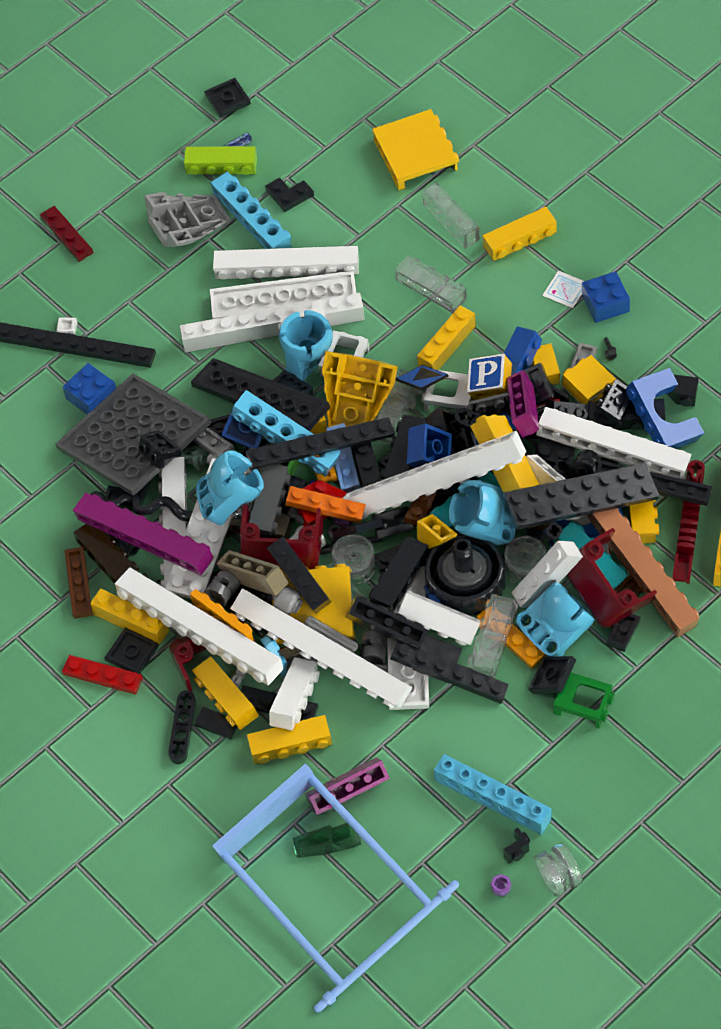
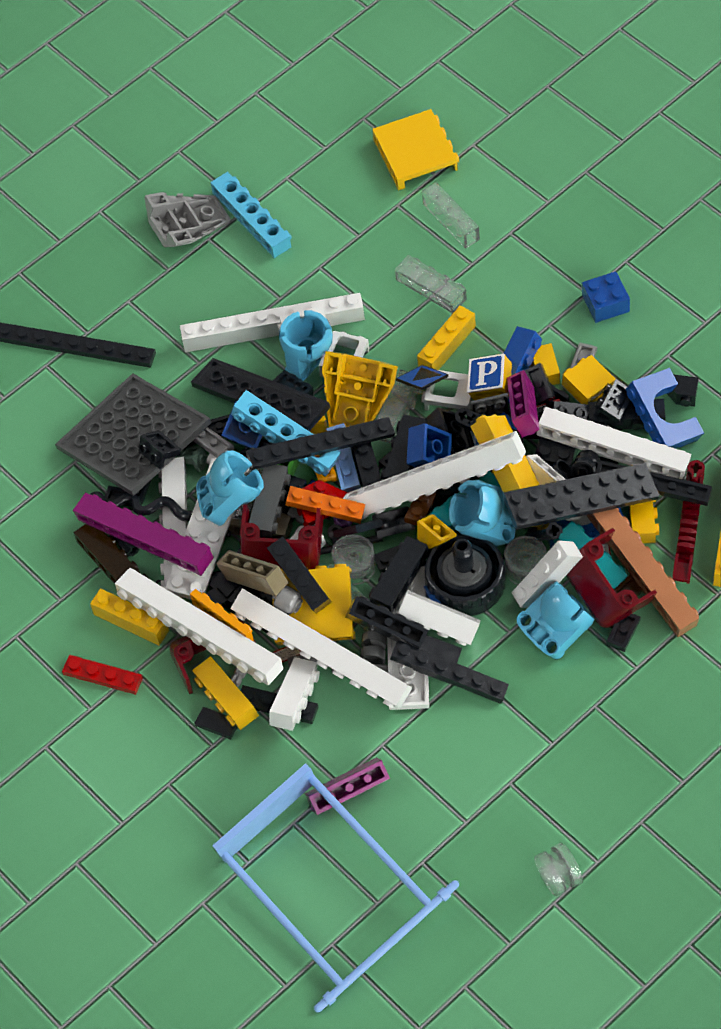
dark red plate [40,205,93,262] -> none
white tile [56,318,77,335] -> none
blue brick [62,363,116,415] -> none
reddish brown plate [65,547,93,619] -> none
black tile [105,627,159,674] -> none
black beam [168,690,196,764] -> none
lime brick [184,146,257,175] -> none
black plate [204,78,251,118] -> none
dark grey wheel [204,570,240,607] -> none
white plate [210,271,356,319] -> none
white brick [213,246,359,280] -> none
axle [221,133,252,147] -> none
yellow brick [247,715,332,764] -> none
medium azure hinge [260,636,289,678] -> none
black plate [265,177,314,212] -> none
clear green slope [293,823,361,858] -> none
light grey axle [305,616,358,653] -> none
medium azure brick [434,754,552,835] -> none
clear brick [467,594,518,678] -> none
light orange plate [476,606,546,669] -> none
yellow brick [483,207,557,261] -> none
medium lavender tile [490,874,512,897] -> none
black bracket [504,828,530,864] -> none
black tile [528,656,576,694] -> none
white sticker [542,271,584,308] -> none
green window [553,672,615,728] -> none
pearl dark grey hand [604,337,617,361] -> none

